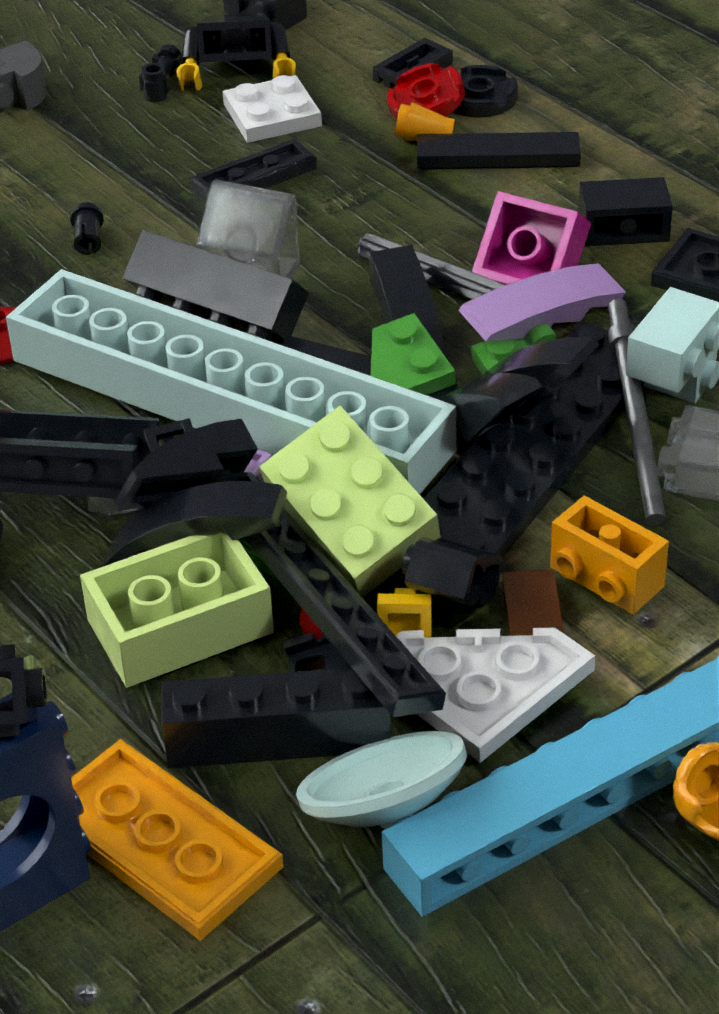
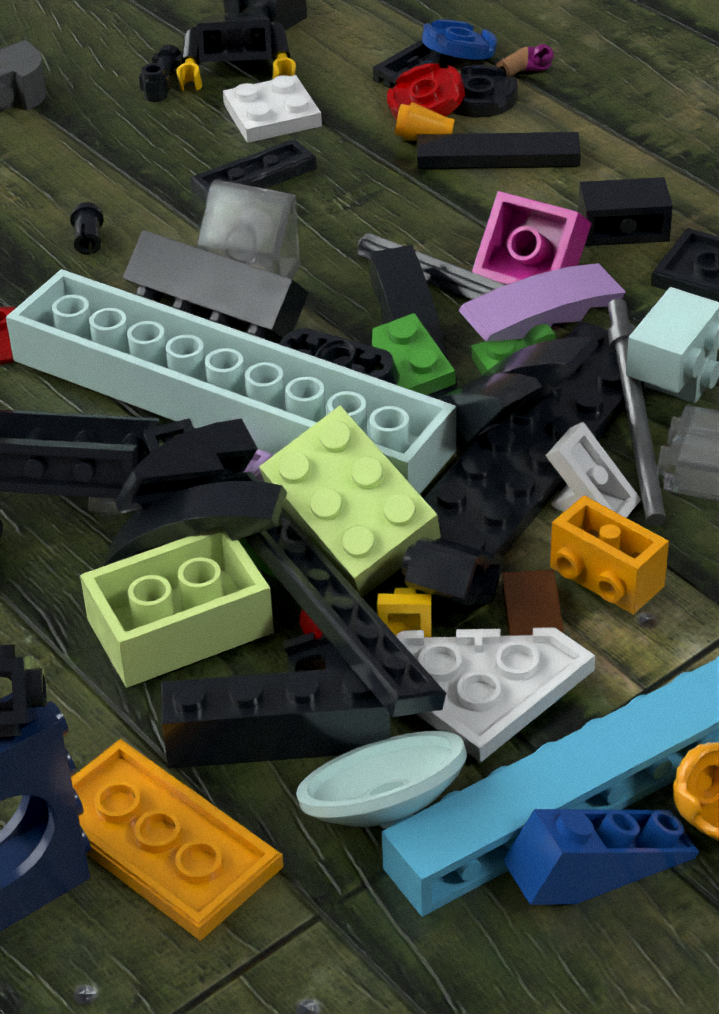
none -> black beam [279,328,400,385]
none -> blue tile [421,20,498,60]
none -> arm [496,44,554,78]
none -> blue slope [503,809,699,905]
none -> white slope [545,422,641,518]

